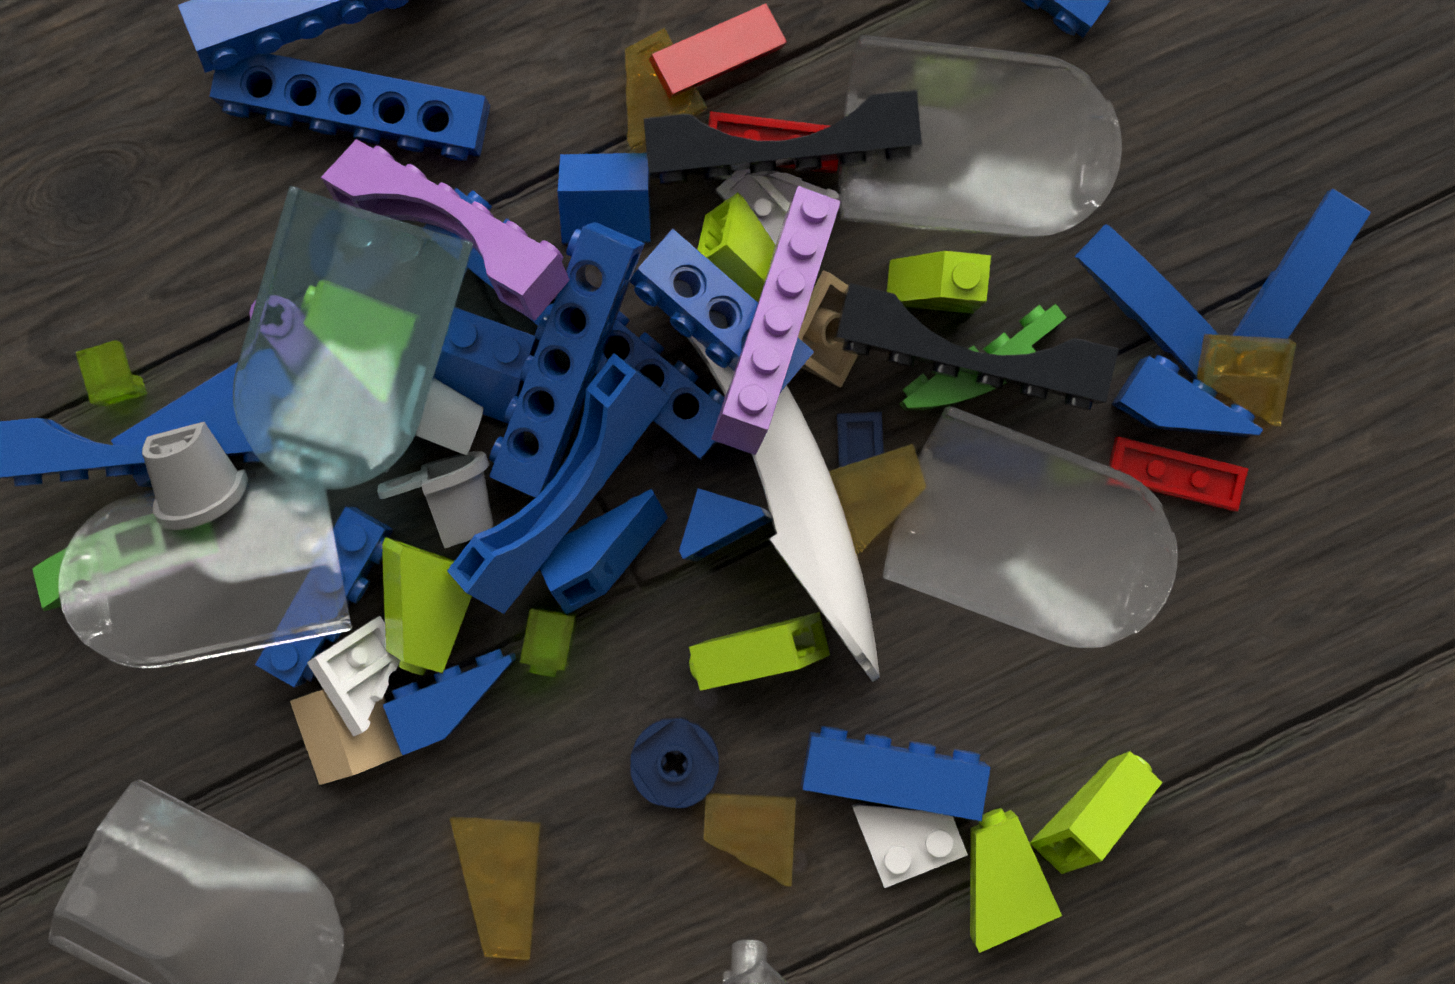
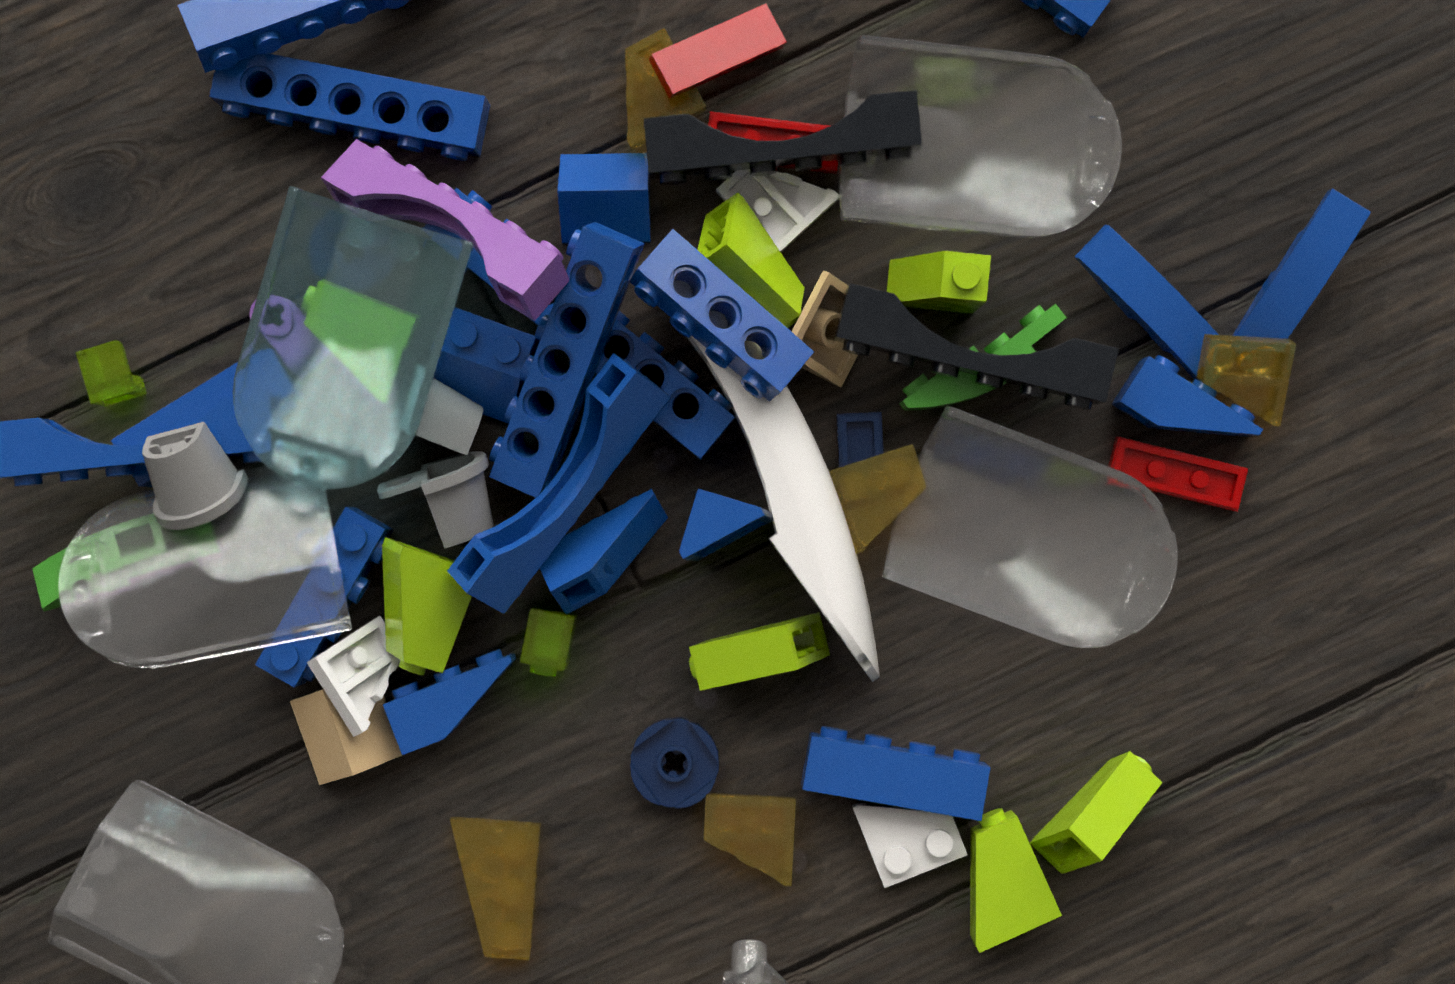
arch [711,186,841,455] -> none

